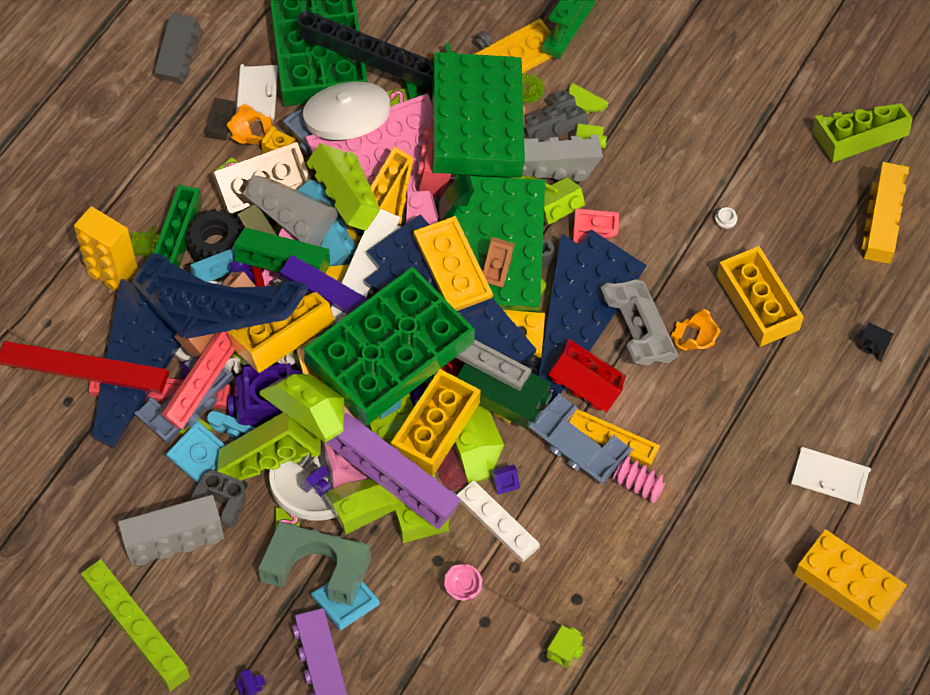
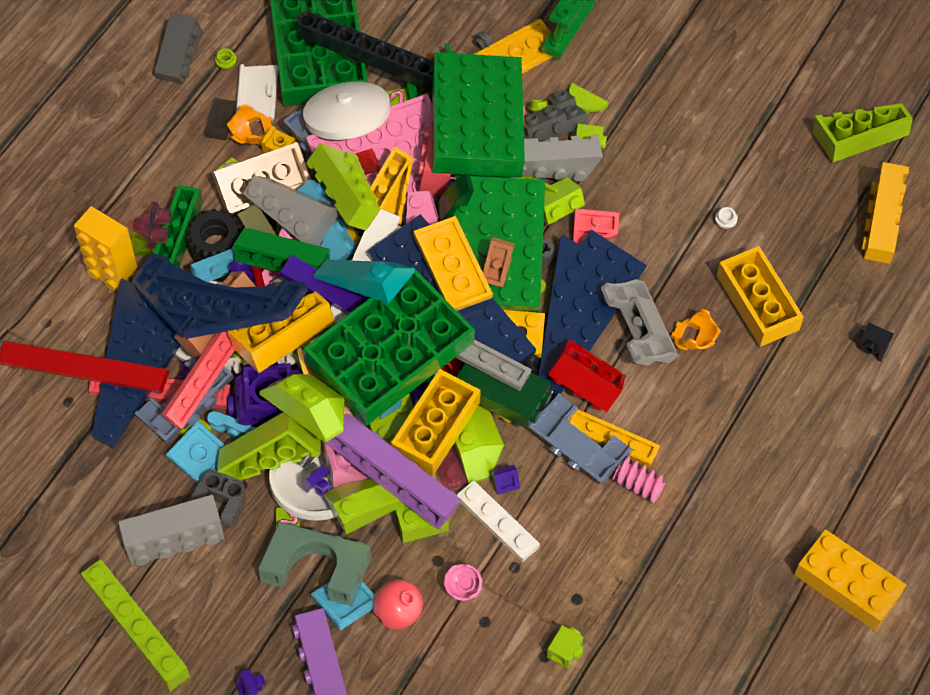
clear neon green gear [522,73,544,103] -> none
white door [791,447,871,505] -> none
none -> clear pink hips [133,202,172,248]
none -> lime plate [215,48,237,69]
none -> teal wedge [313,259,415,304]
none -> clear red plate [356,148,380,175]
none -> coral cylinder [373,579,423,630]
none -> lime plate [528,99,550,113]

